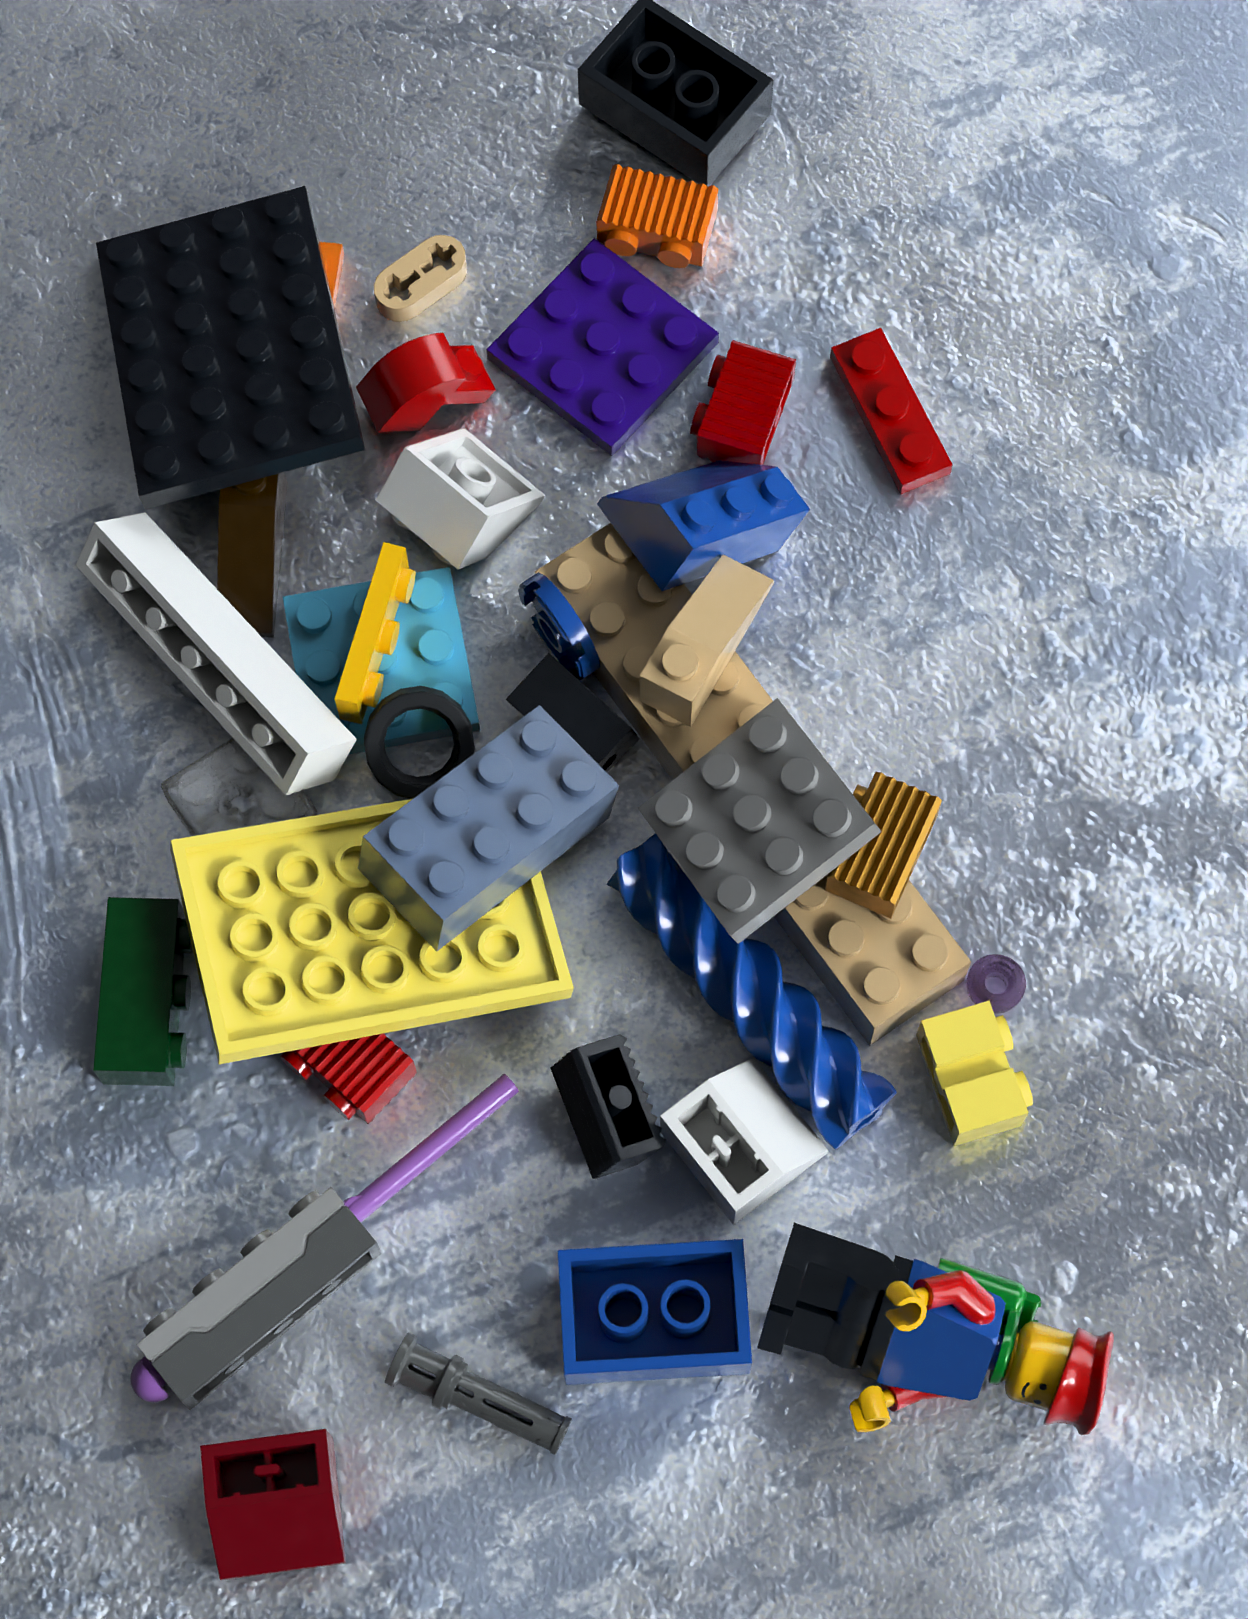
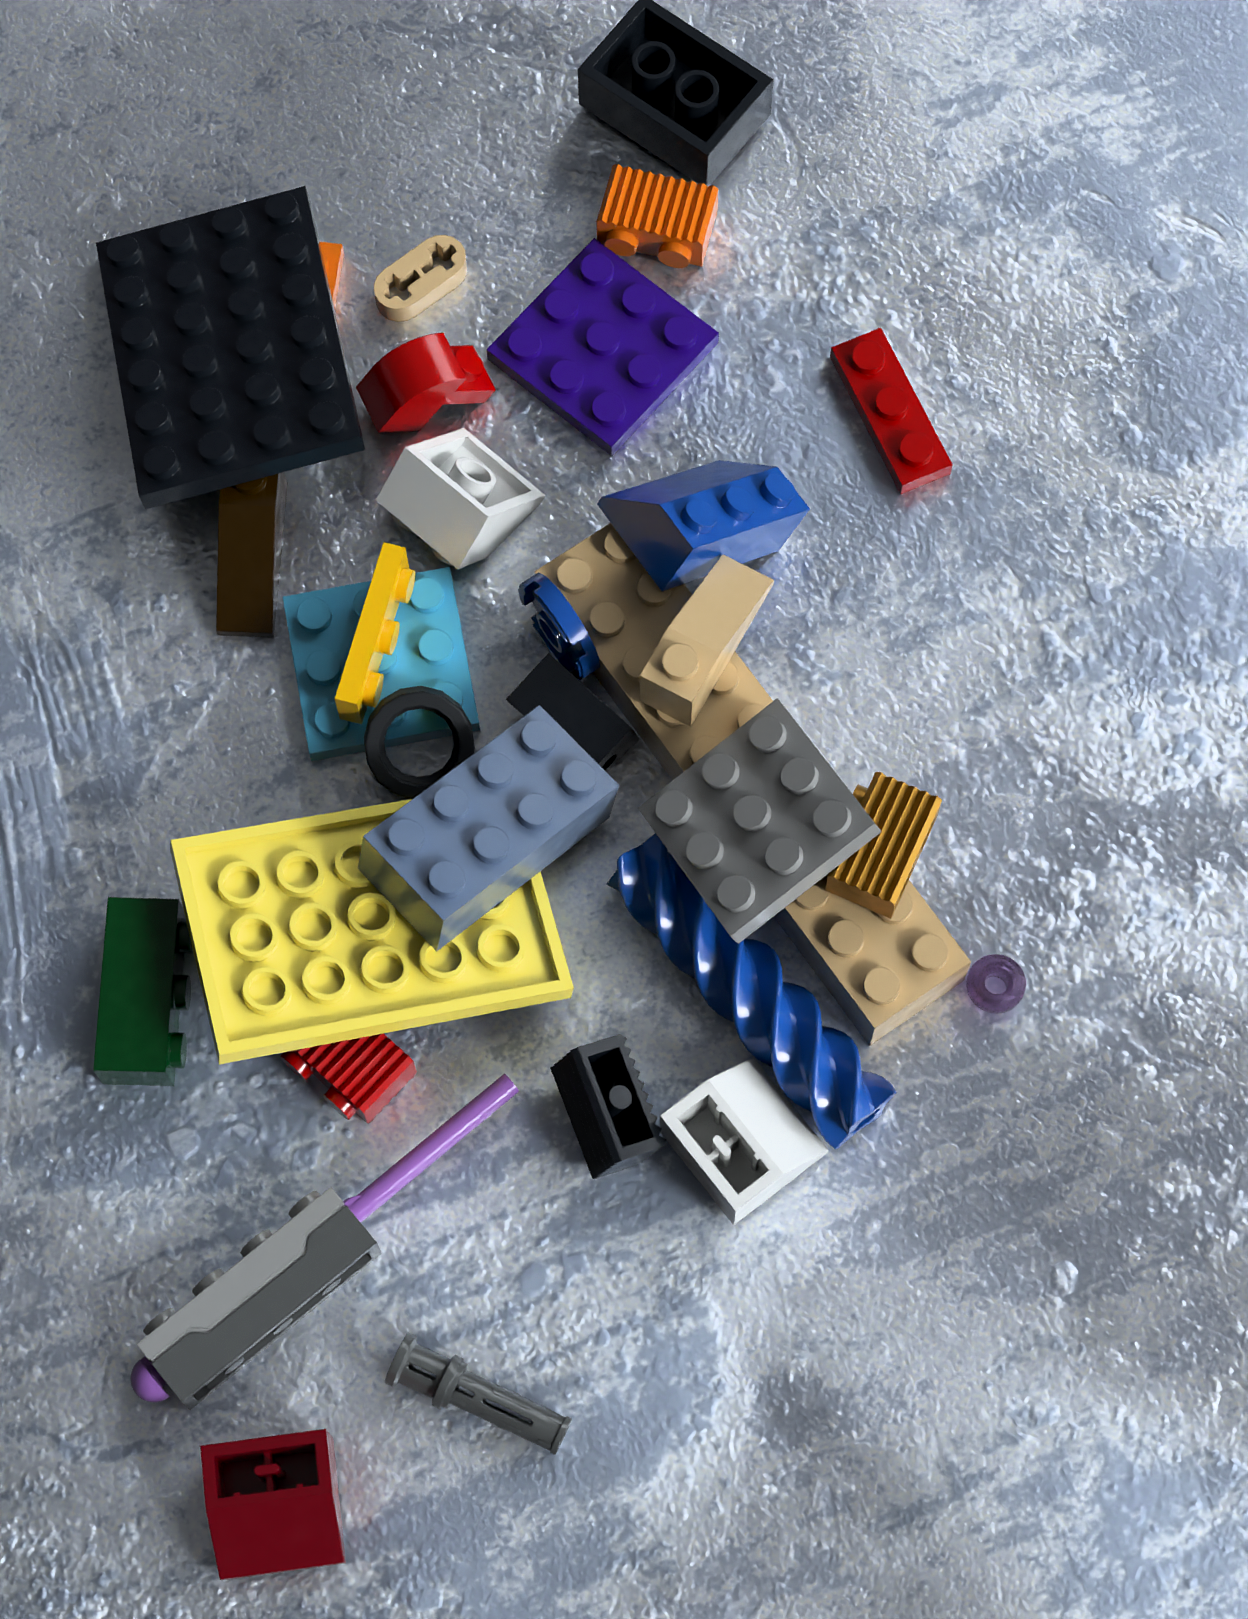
white brick [76,512,357,796] -> none
clear brick [161,738,318,836] -> none
blue brick [558,1239,752,1385] -> none
red brick [690,340,796,465] -> none
piece [757,1222,1114,1436] -> none
light yellow brick [916,1000,1033,1146] -> none

